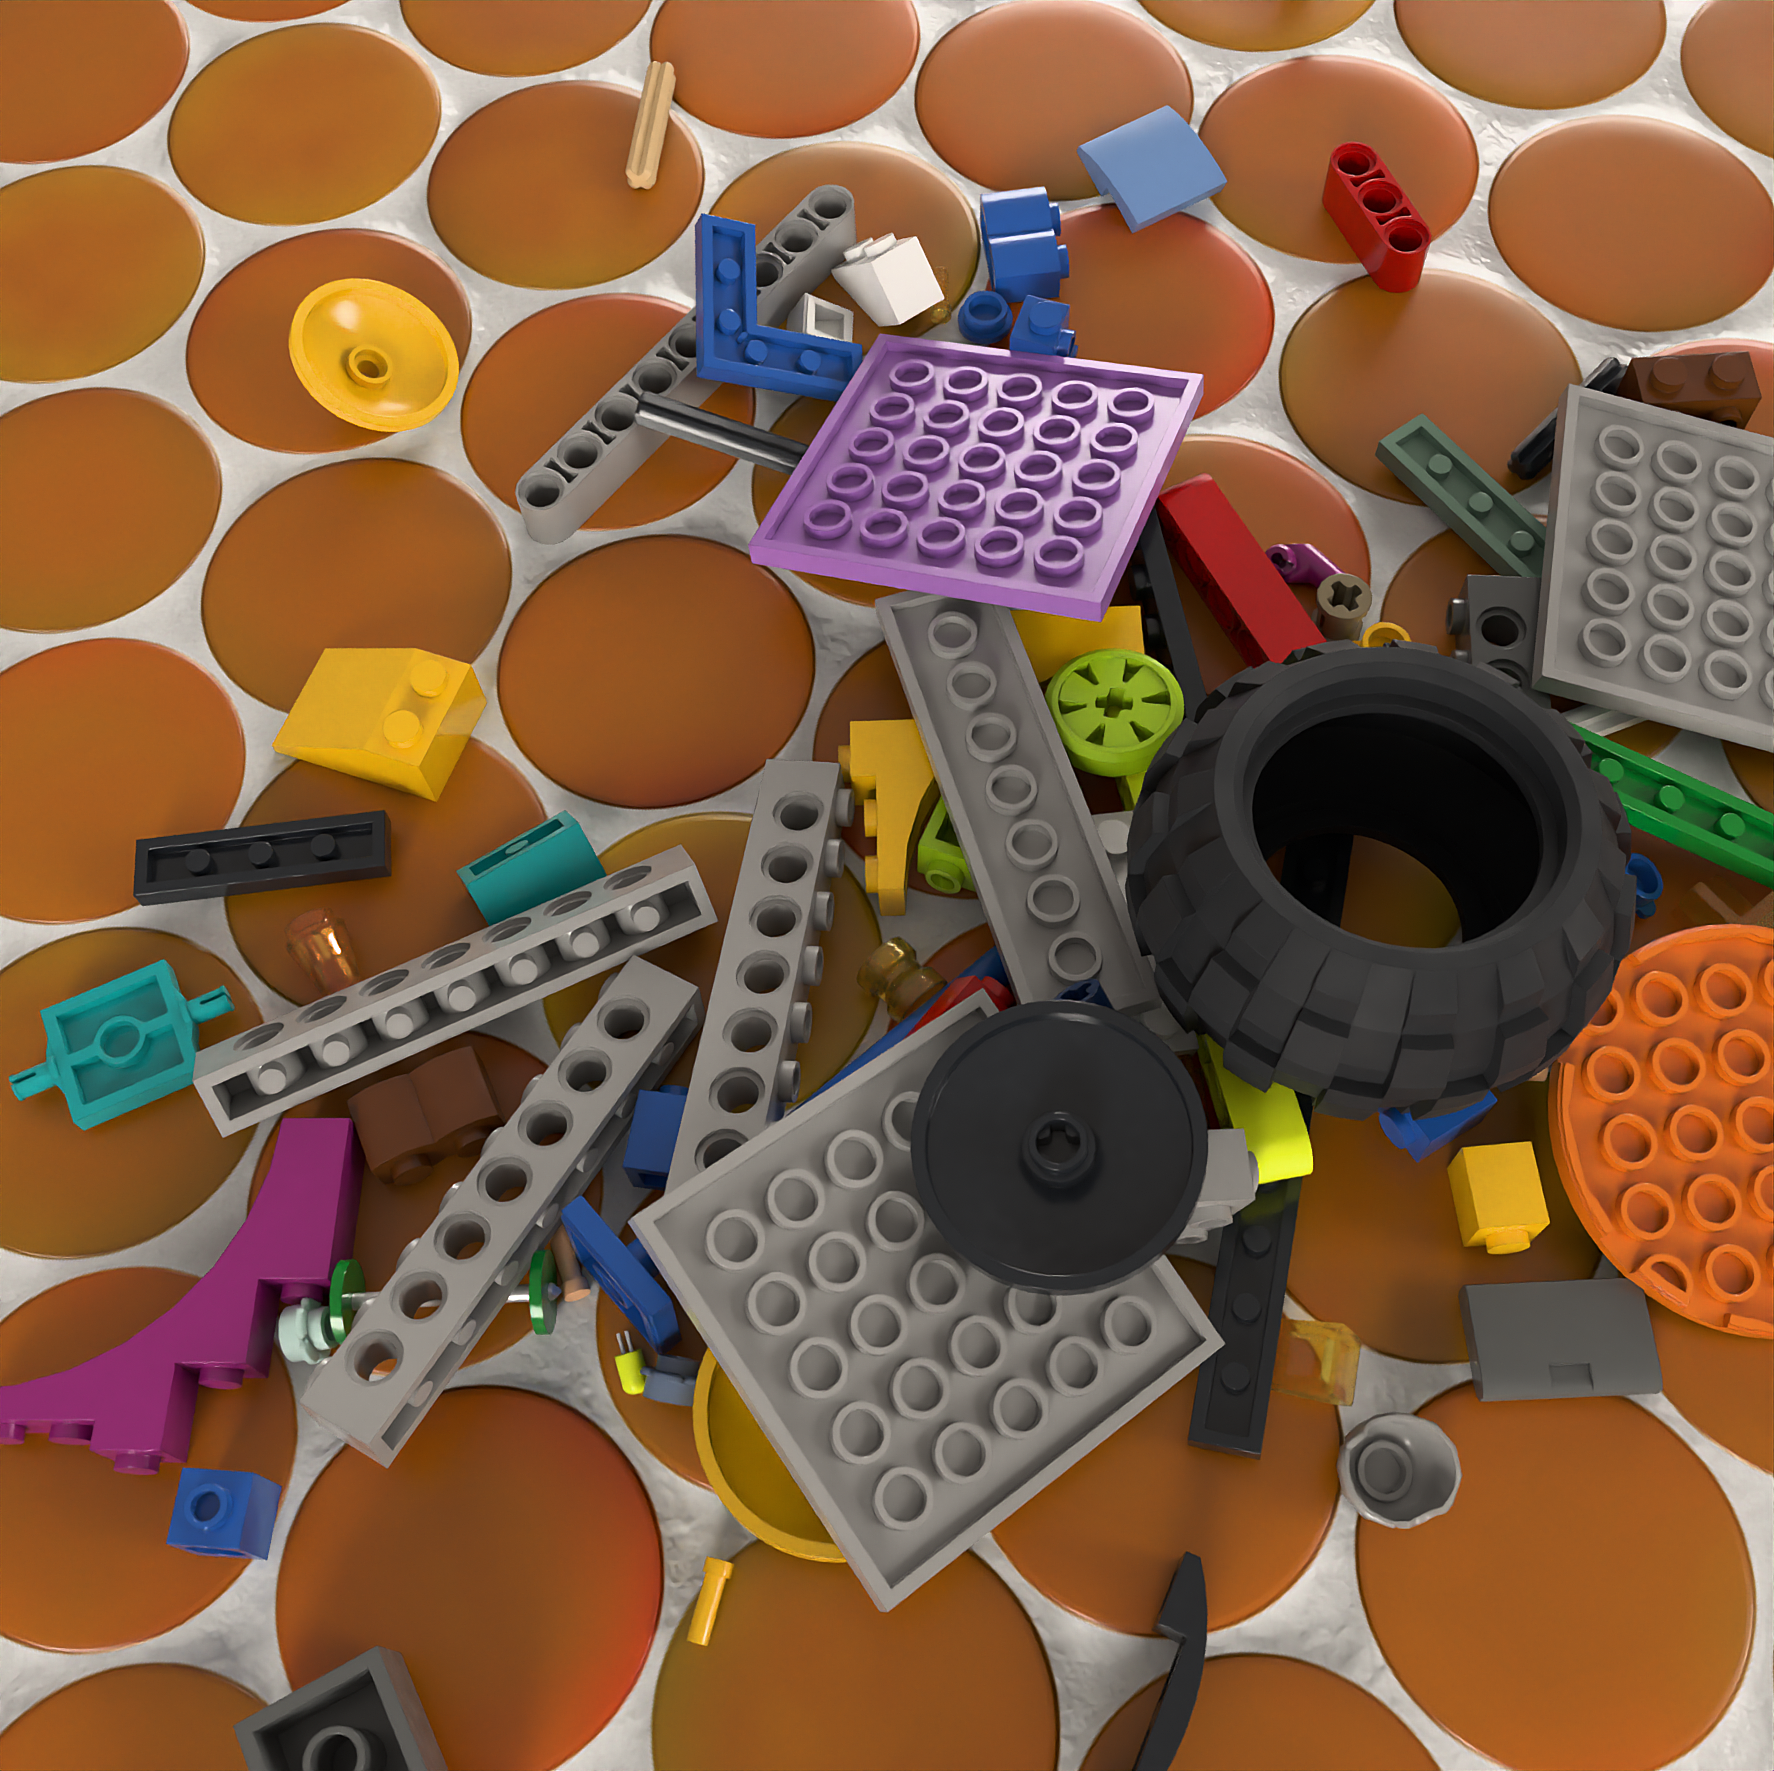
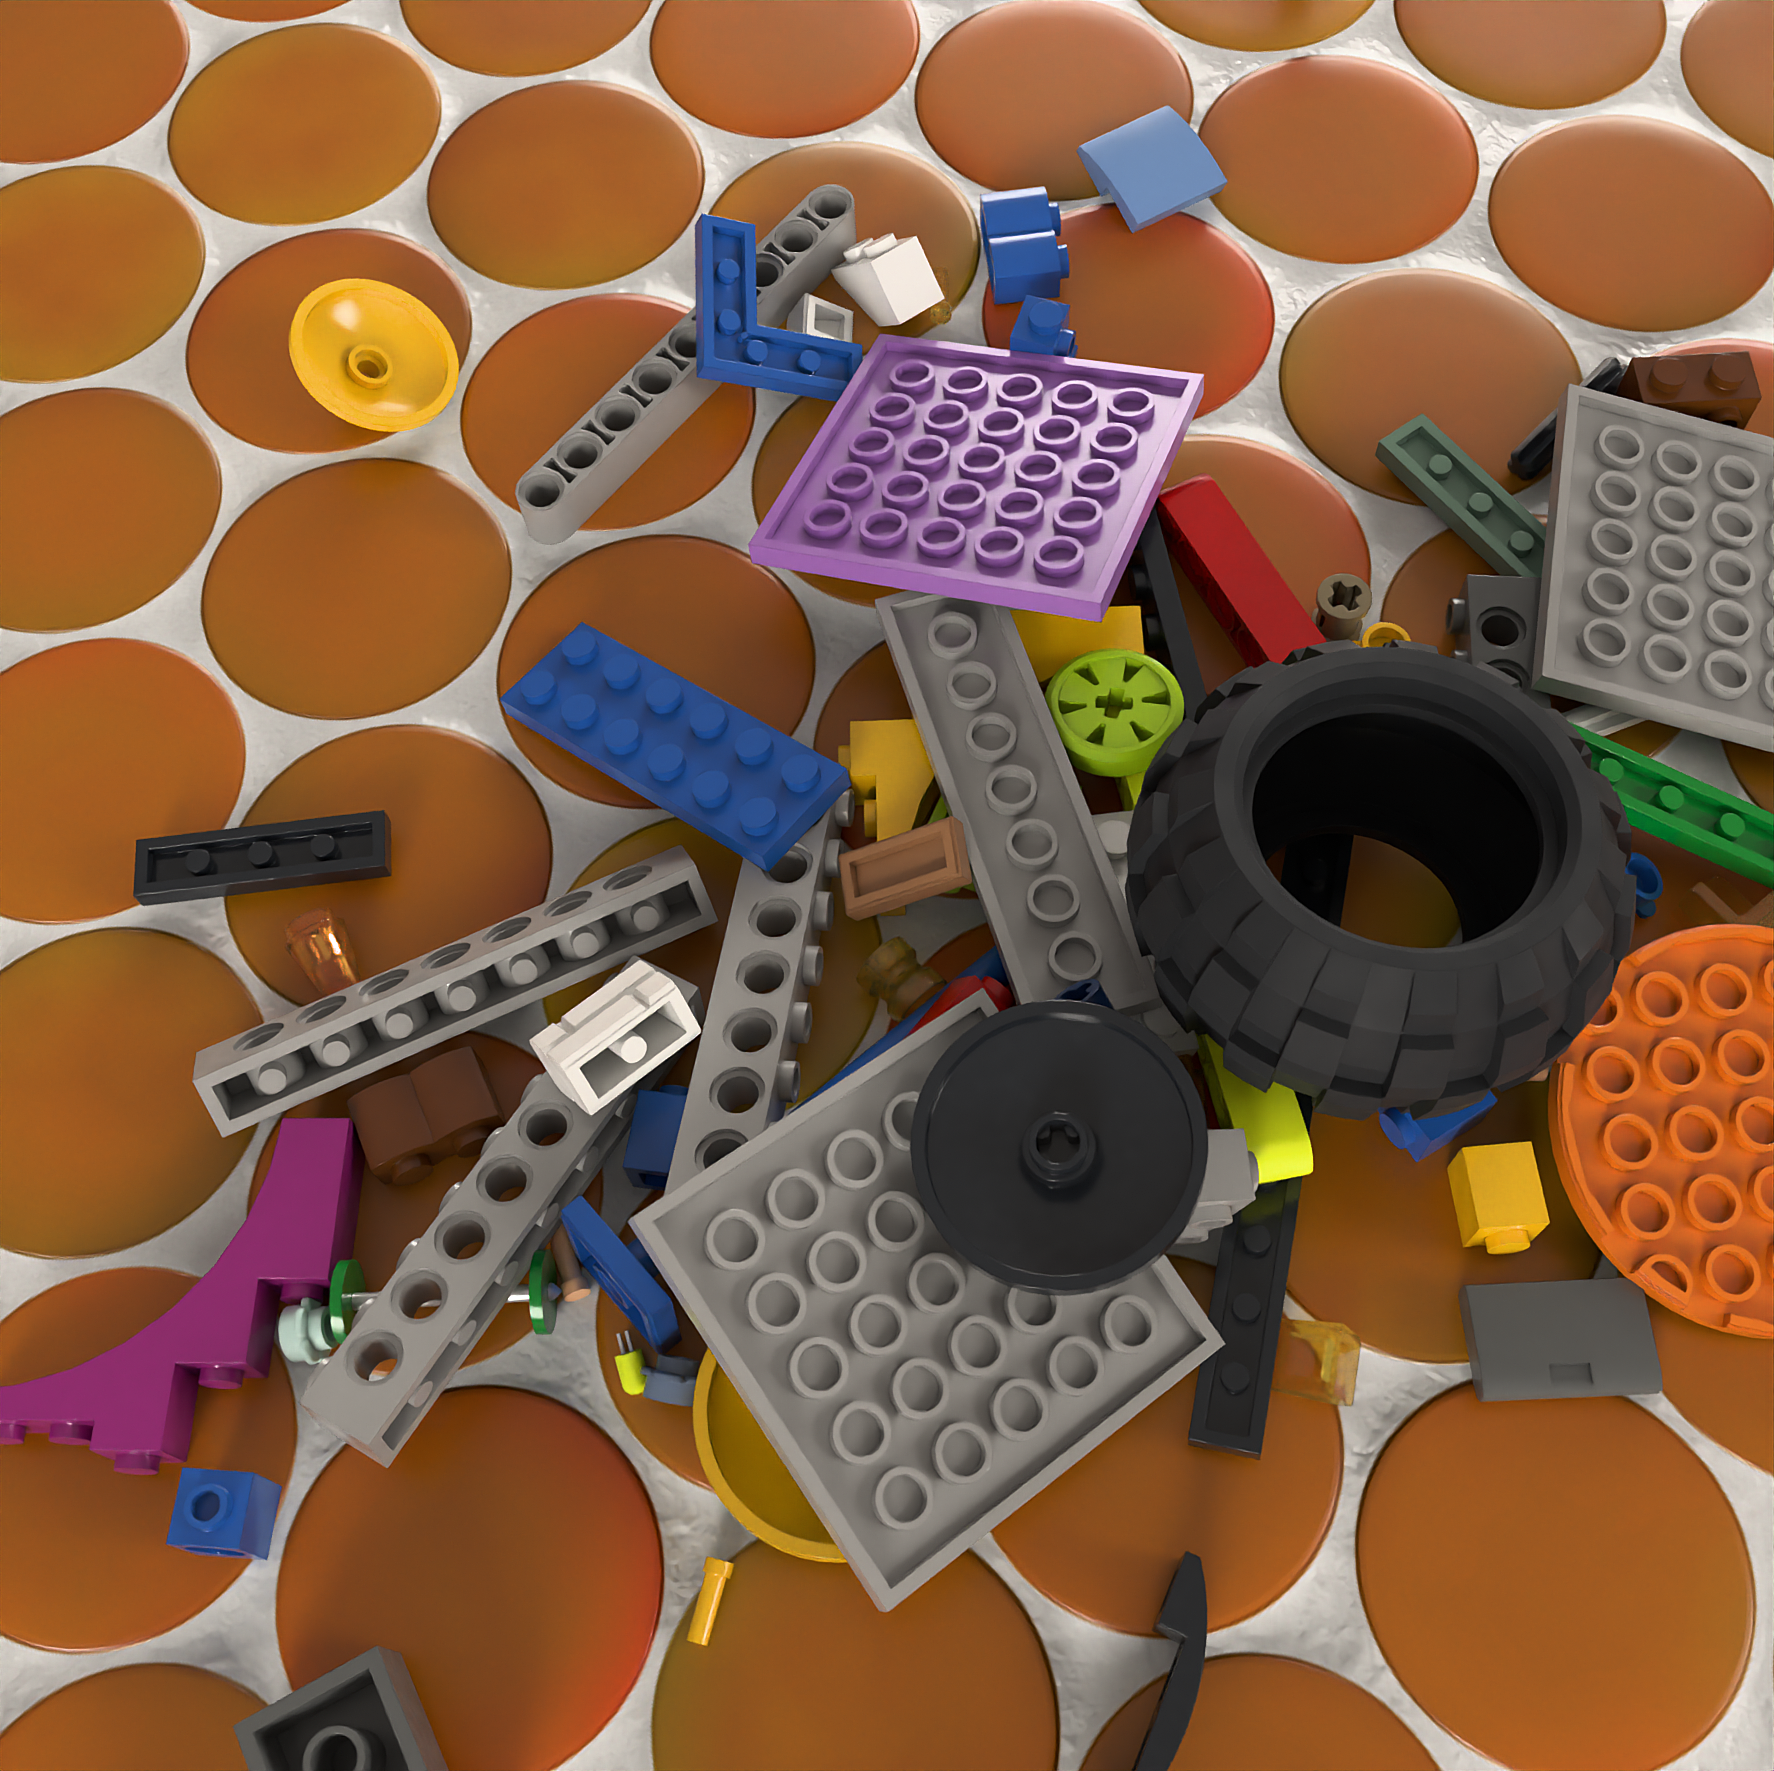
teal plate [9,959,235,1130] -> none
yellow slope [272,648,487,802] -> none
teal panel [456,810,607,926] -> none
tan axle [625,61,676,190] -> none
black axle [635,391,810,475] -> none
blue plate [958,291,1013,344] -> none
magenta arm [1265,543,1346,589] -> none
red beam [1322,141,1432,293] -> none
light grey hair [1336,1412,1463,1529] -> none
none -> blue plate [500,622,852,872]
none -> white brick [529,960,702,1116]
none -> medium nougat tile [838,816,973,921]

